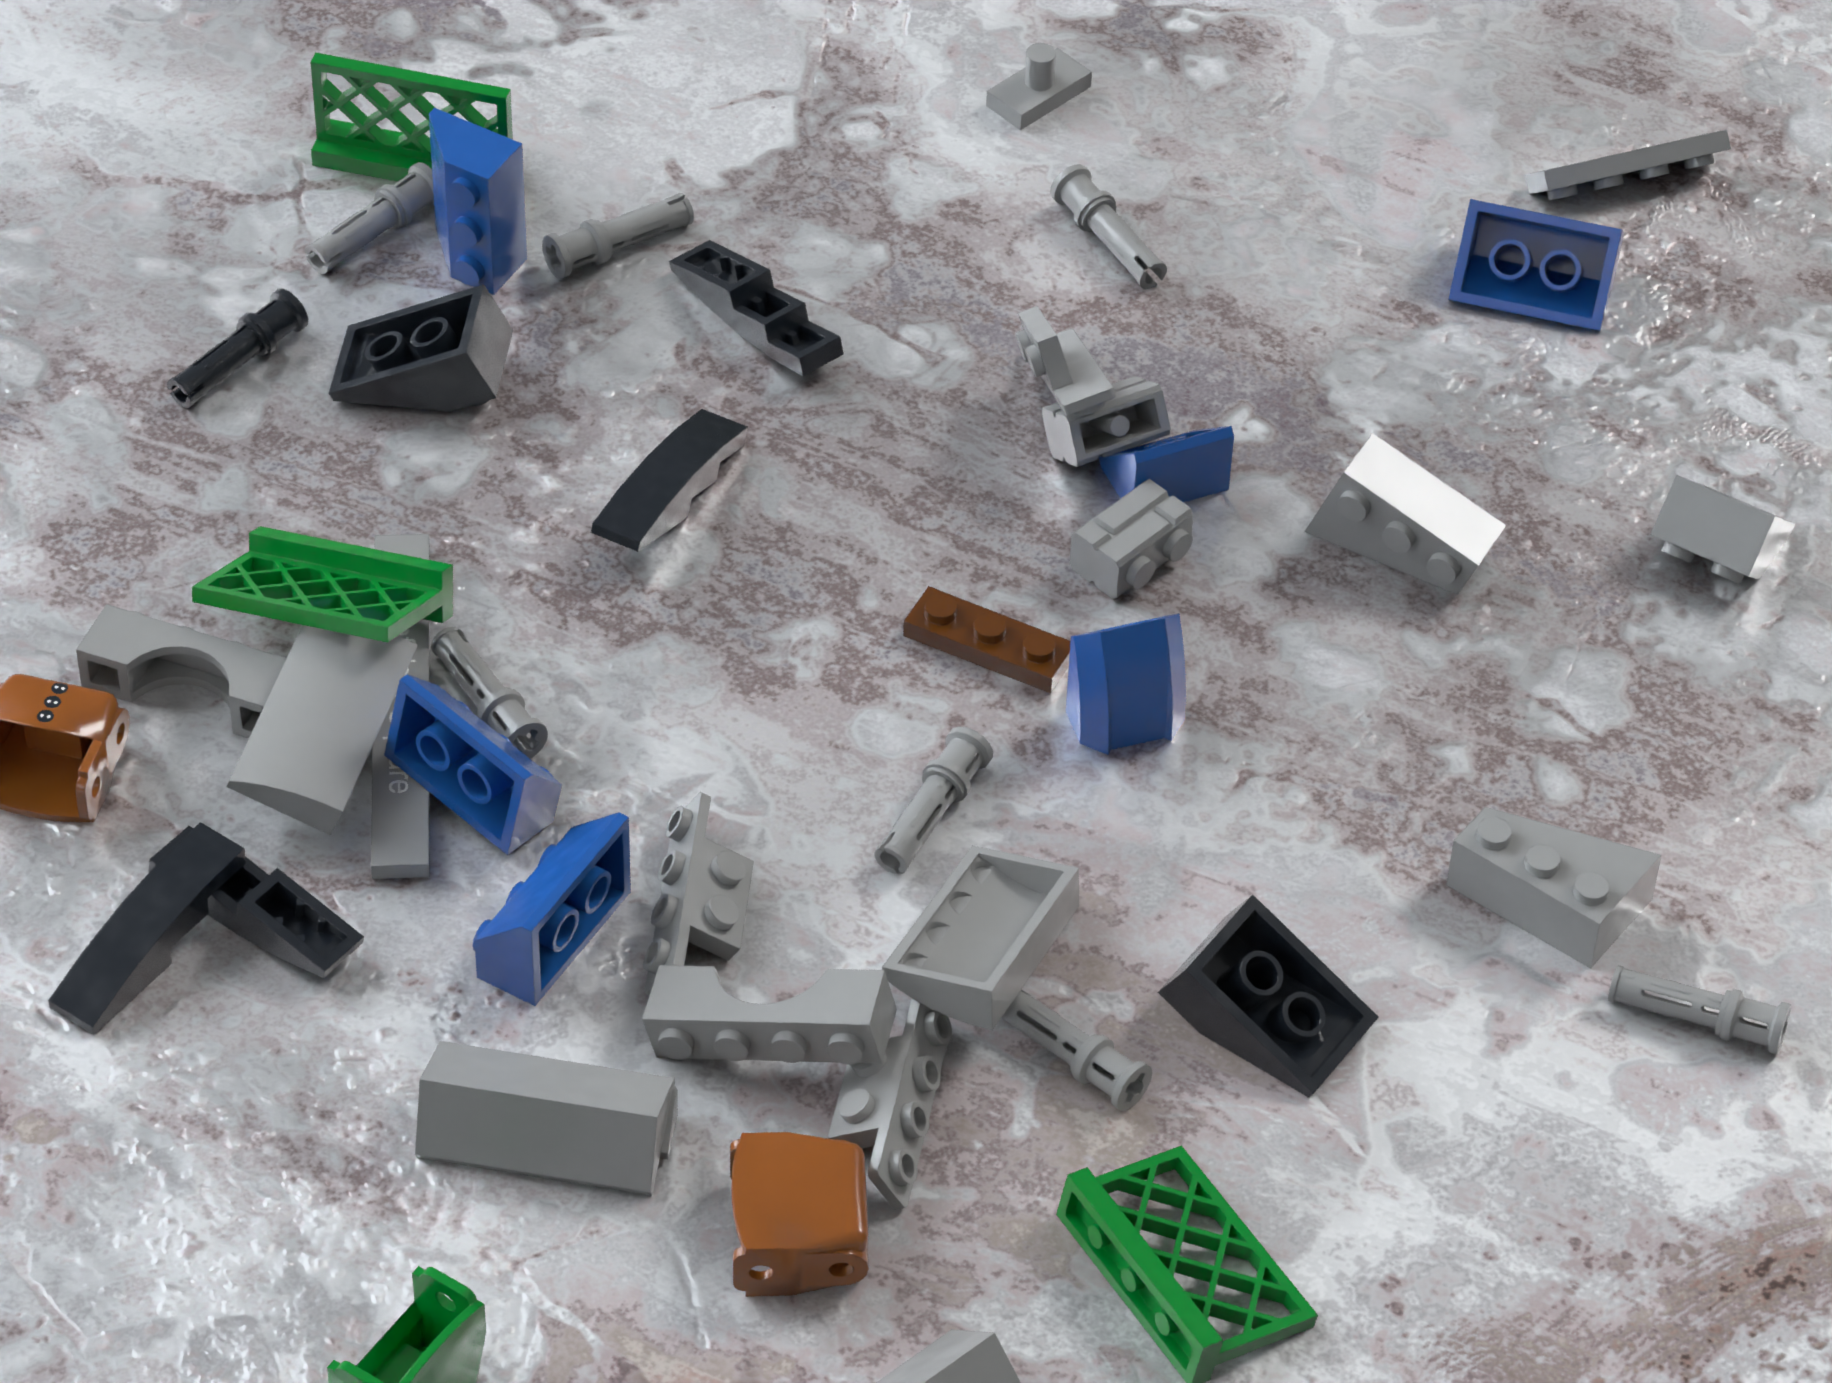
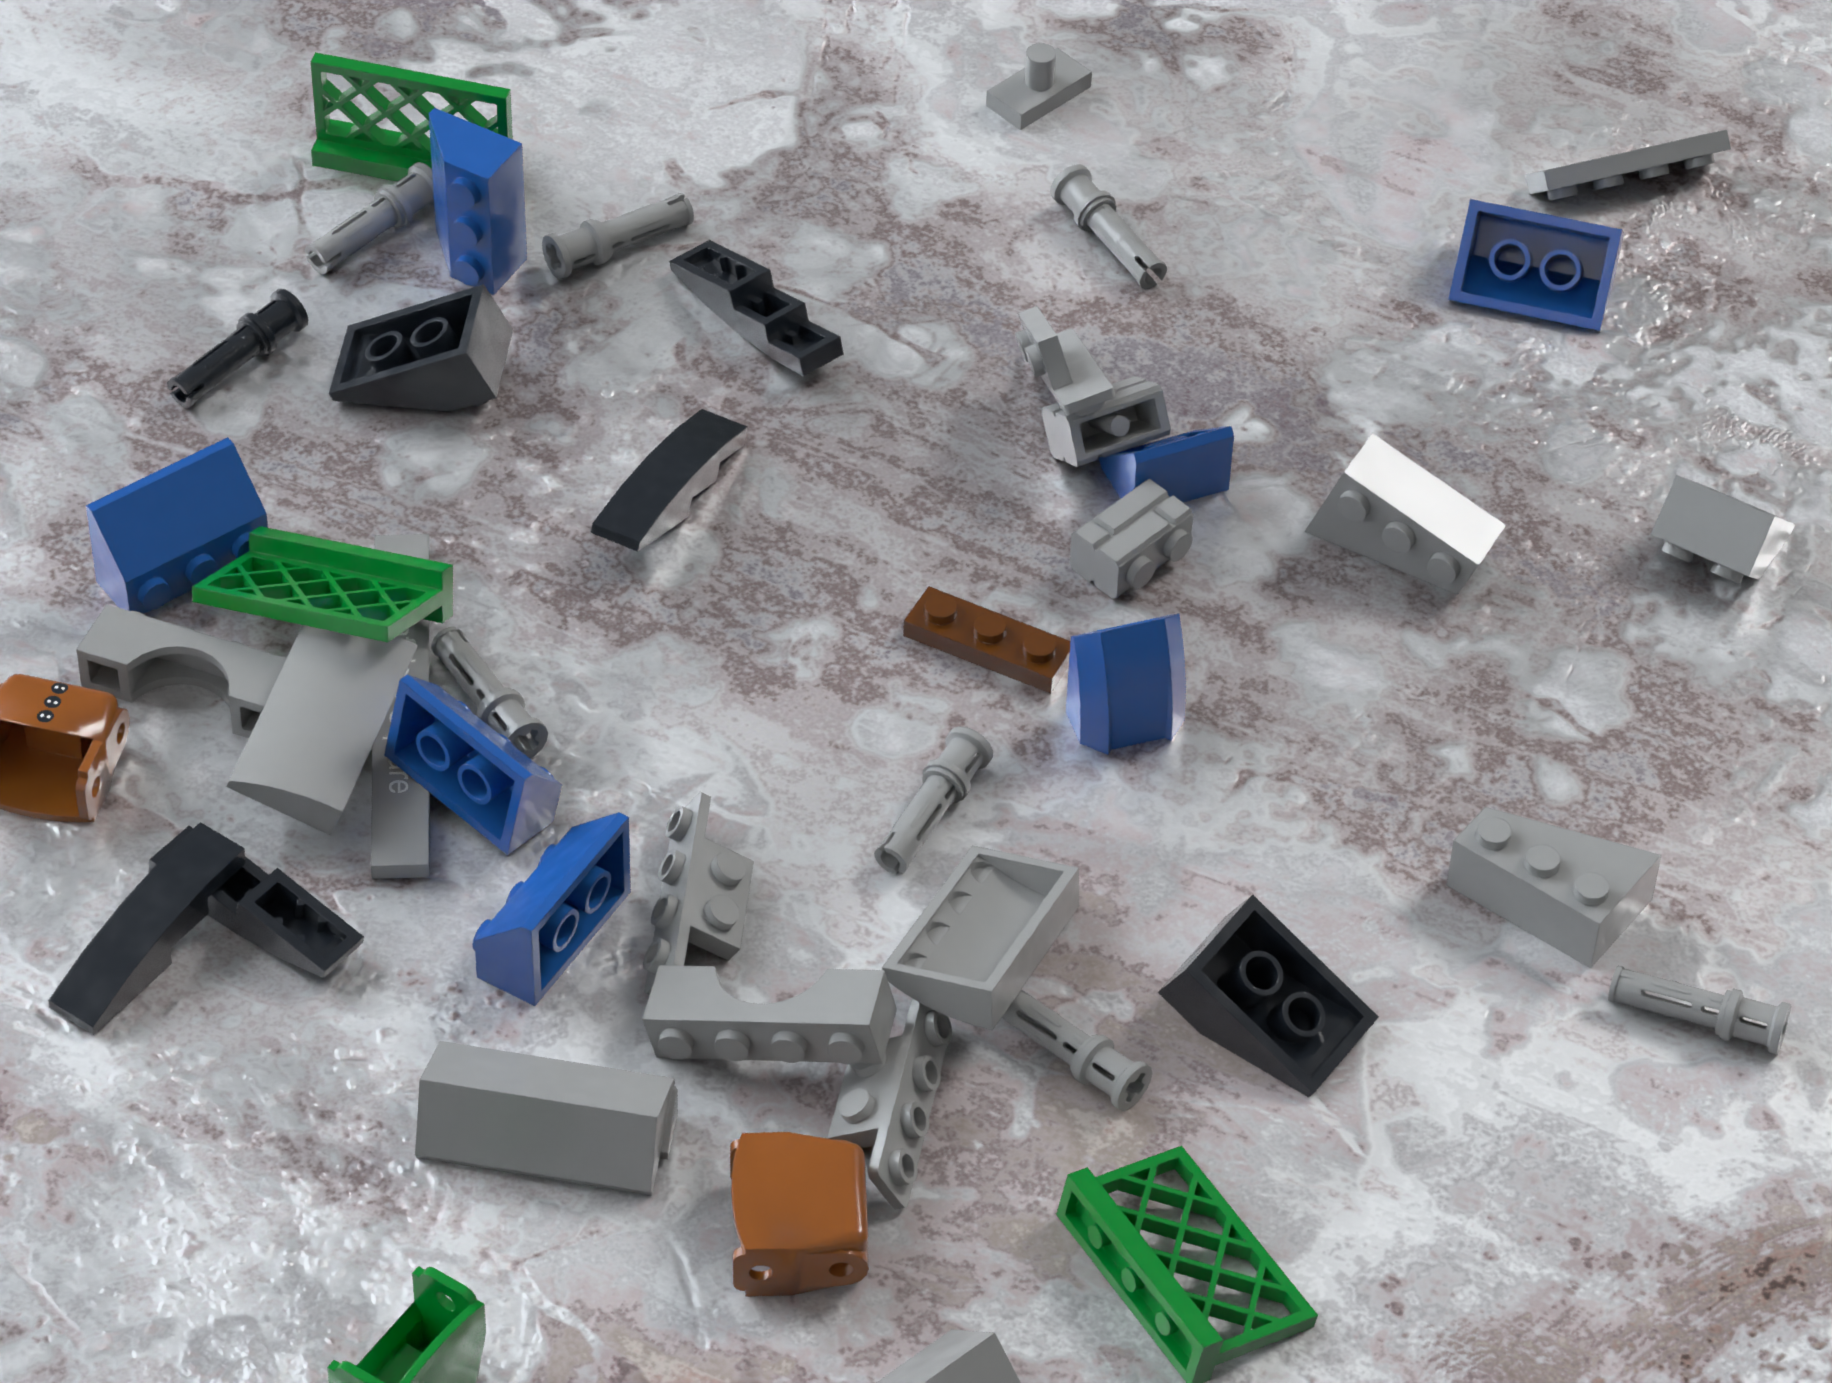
none -> blue slope [86,437,268,614]

